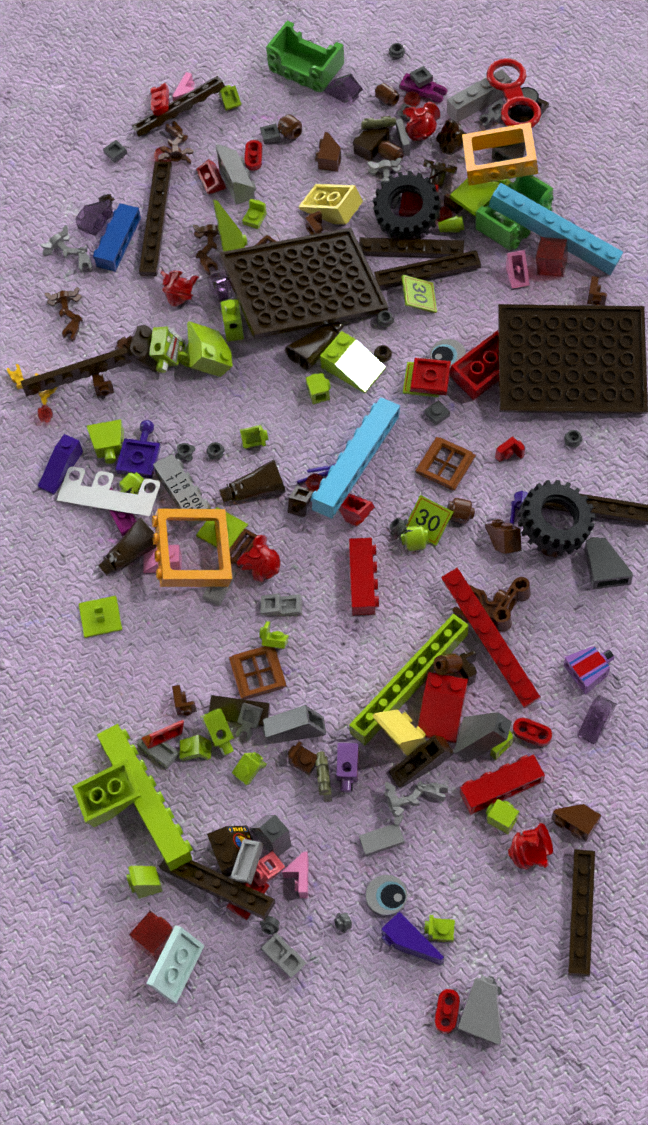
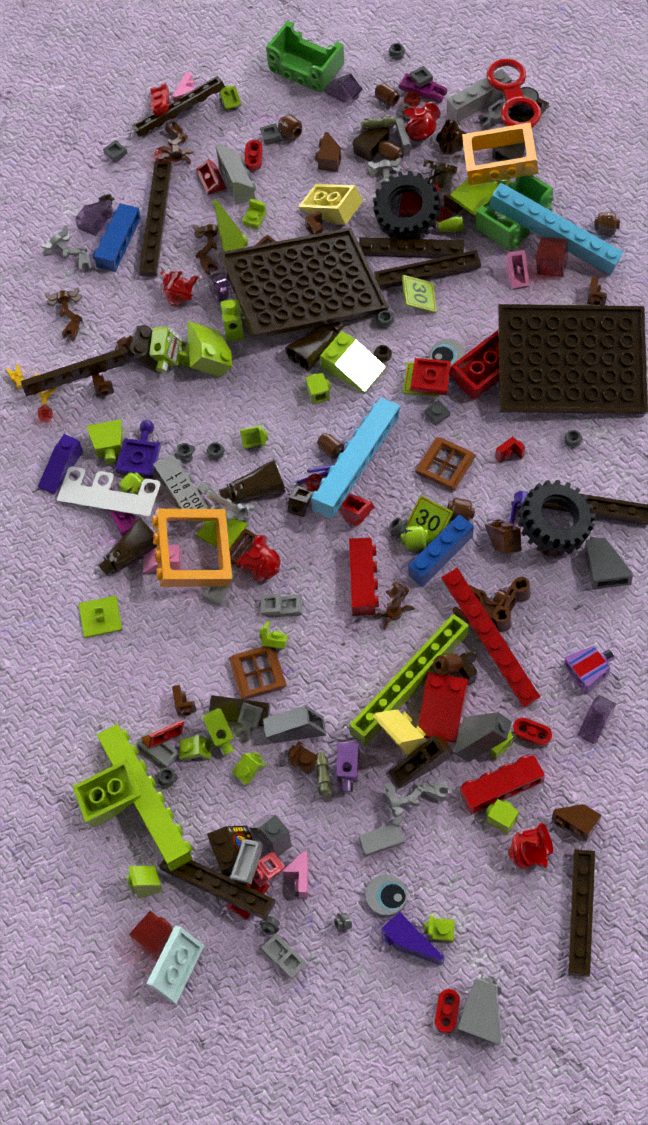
none -> dark grey plate [158,768,177,787]
none -> light grey piece [198,481,256,522]
none -> reddish brown brick [317,433,344,459]
none -> reddish brown piece [373,582,415,630]
none -> blue brick [408,515,474,587]
none -> reddish brown head [594,212,620,235]

